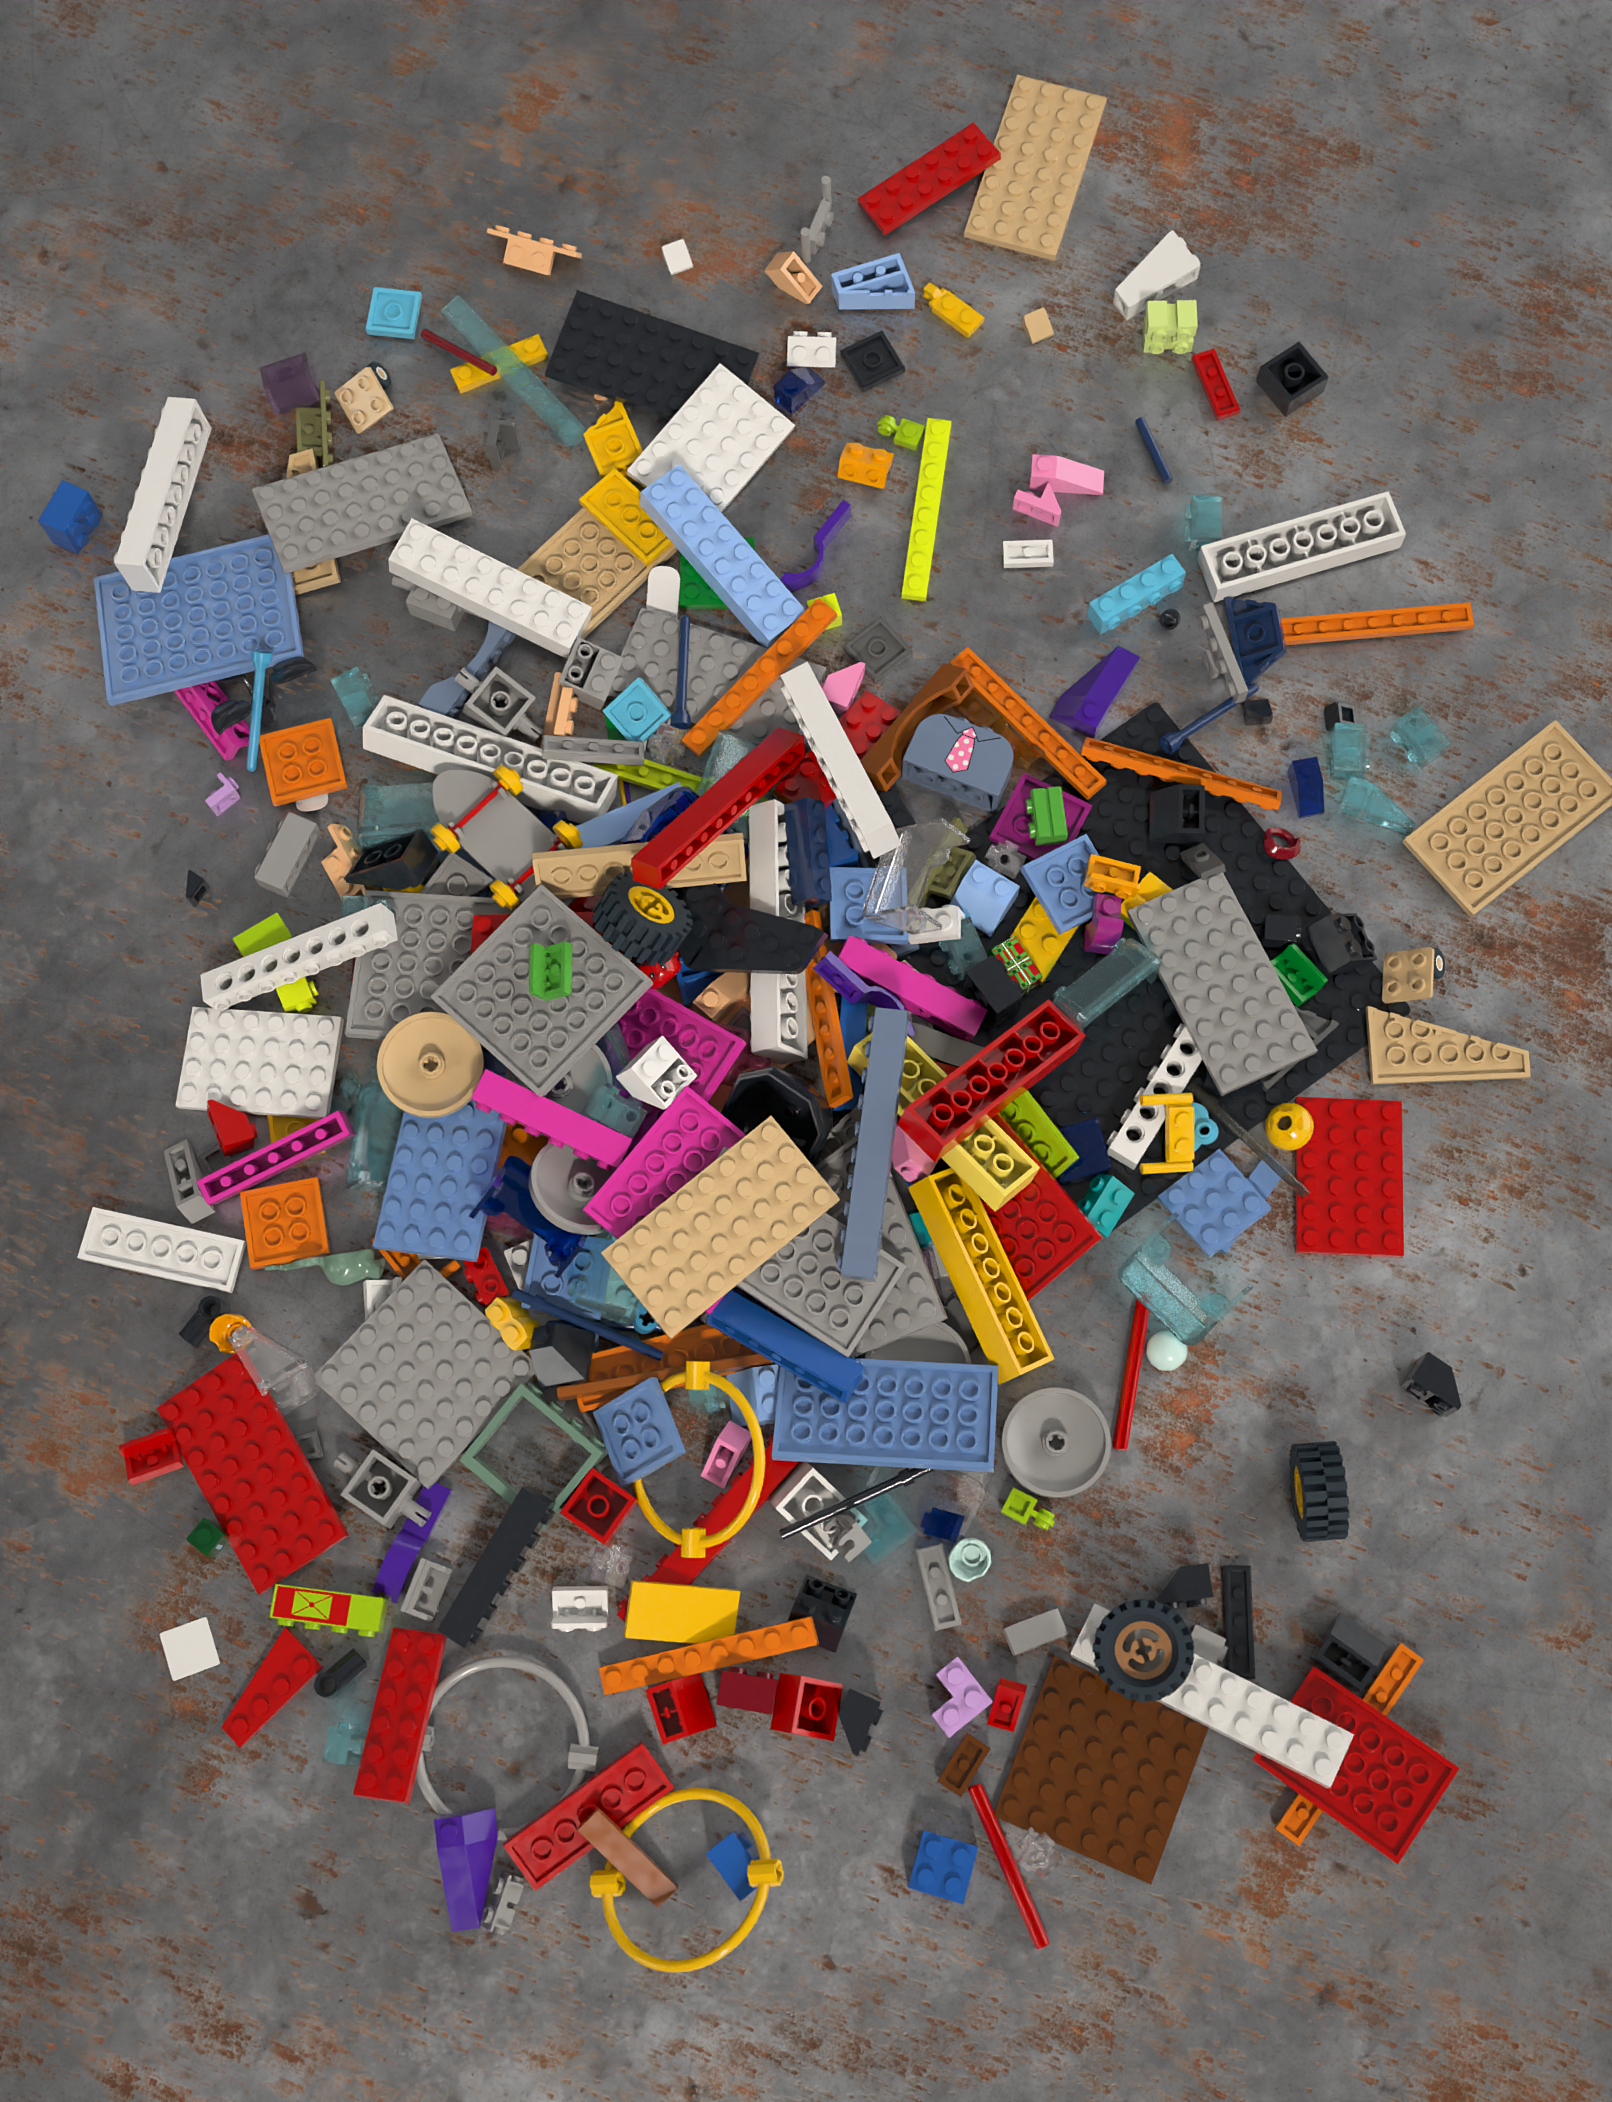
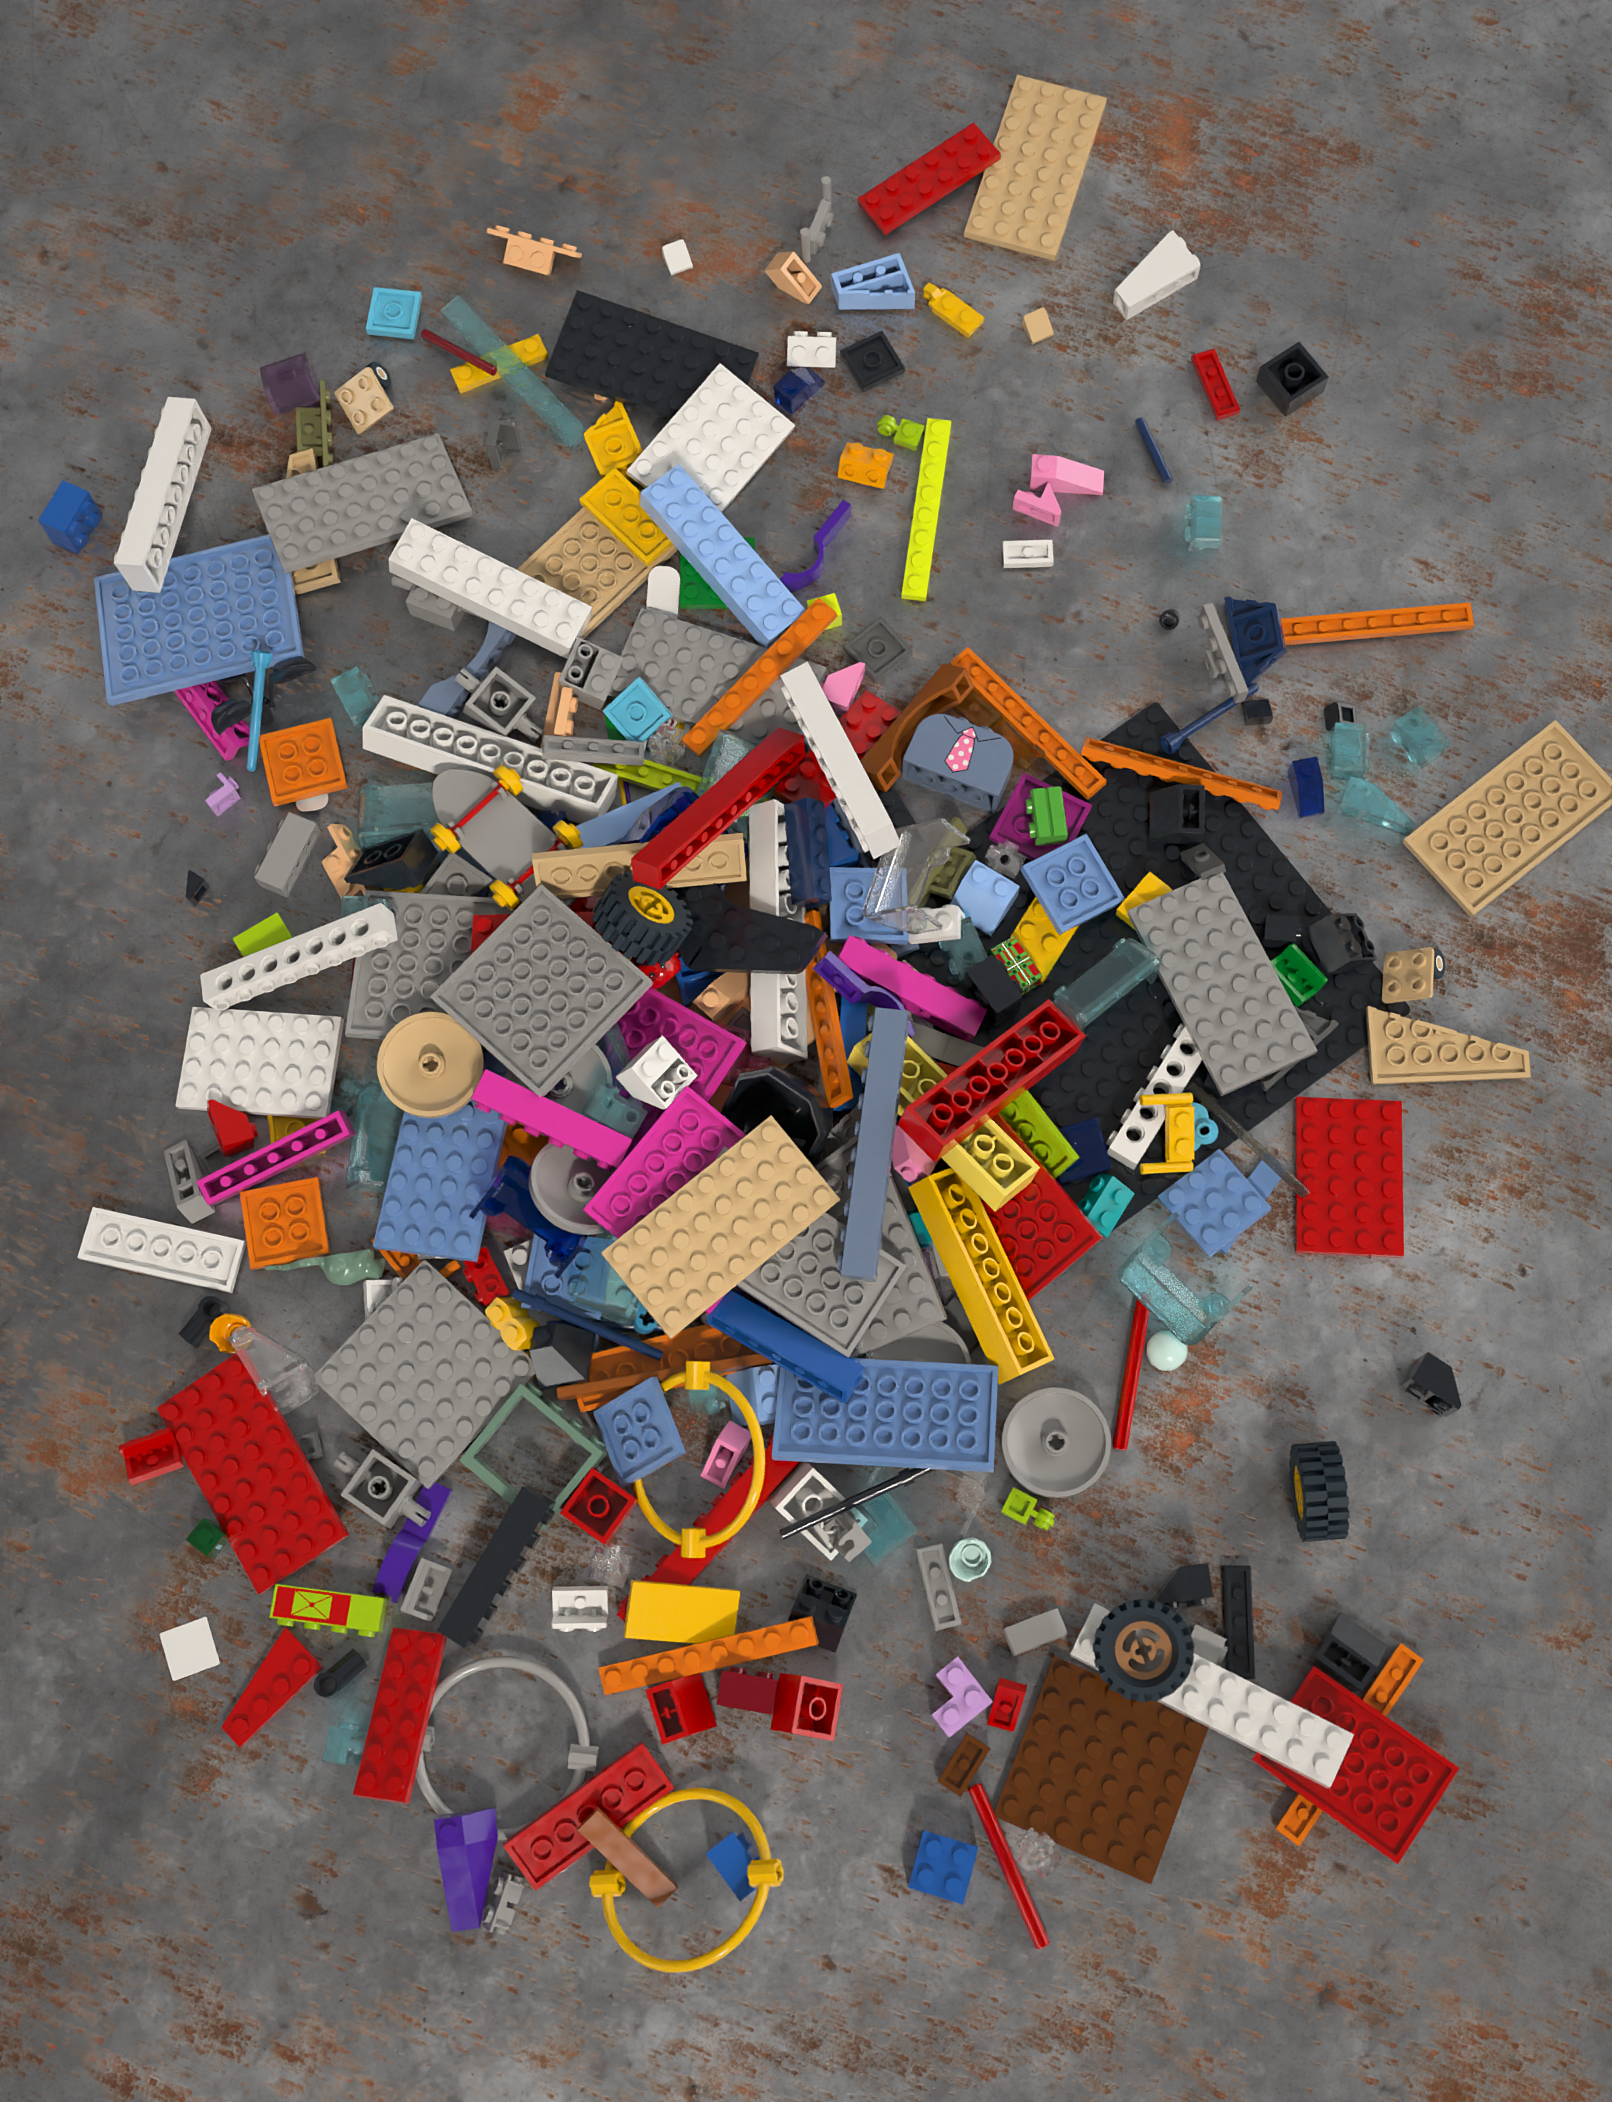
neon yellow brick [276,977,319,1014] -> none
bright green bracket [529,941,572,1001] -> none
dark blue piece [670,615,691,730] -> none
black slope [838,1689,884,1756] -> none
clear blue slope [920,1507,965,1547] -> none
dark purple wedge [1049,646,1140,739] -> none
light orange bracket [1083,854,1141,899] -> none
magenta brick [1084,893,1124,955] -> none
medium azure brick [1087,554,1186,635] -> none
yellowish green brick [1142,300,1198,354] -> none
white brick [1197,491,1406,602] -> none
dark red piece [1264,827,1301,860] -> none
yellow piece [1265,1103,1314,1151] -> none

